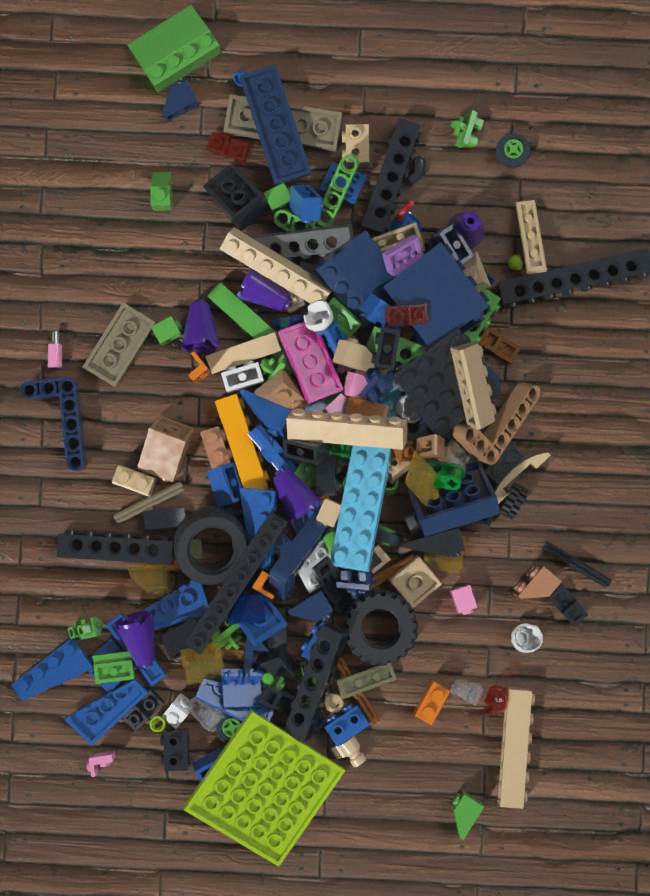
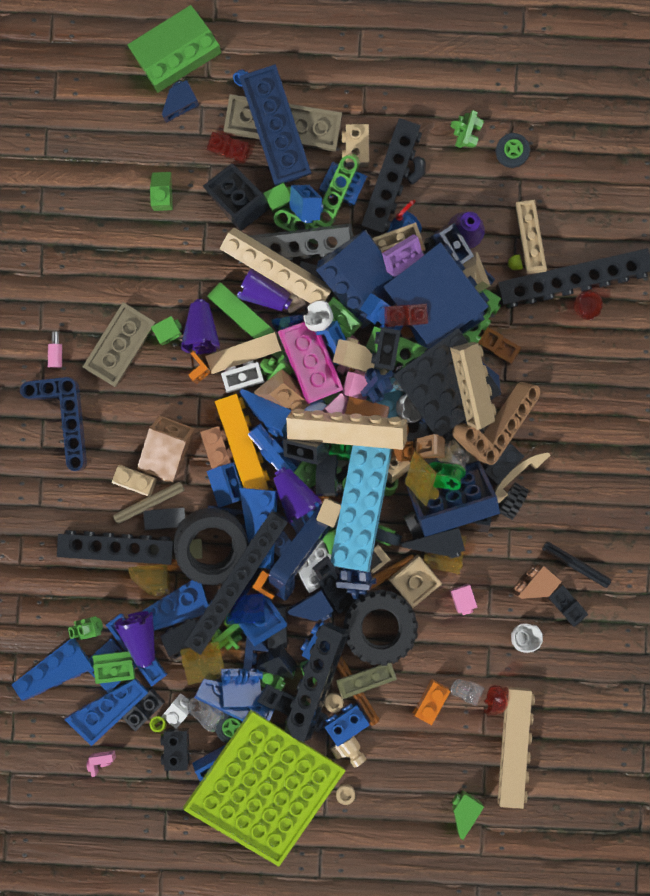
none -> tan tile [336,784,355,805]
none -> clear red hair [574,291,603,321]

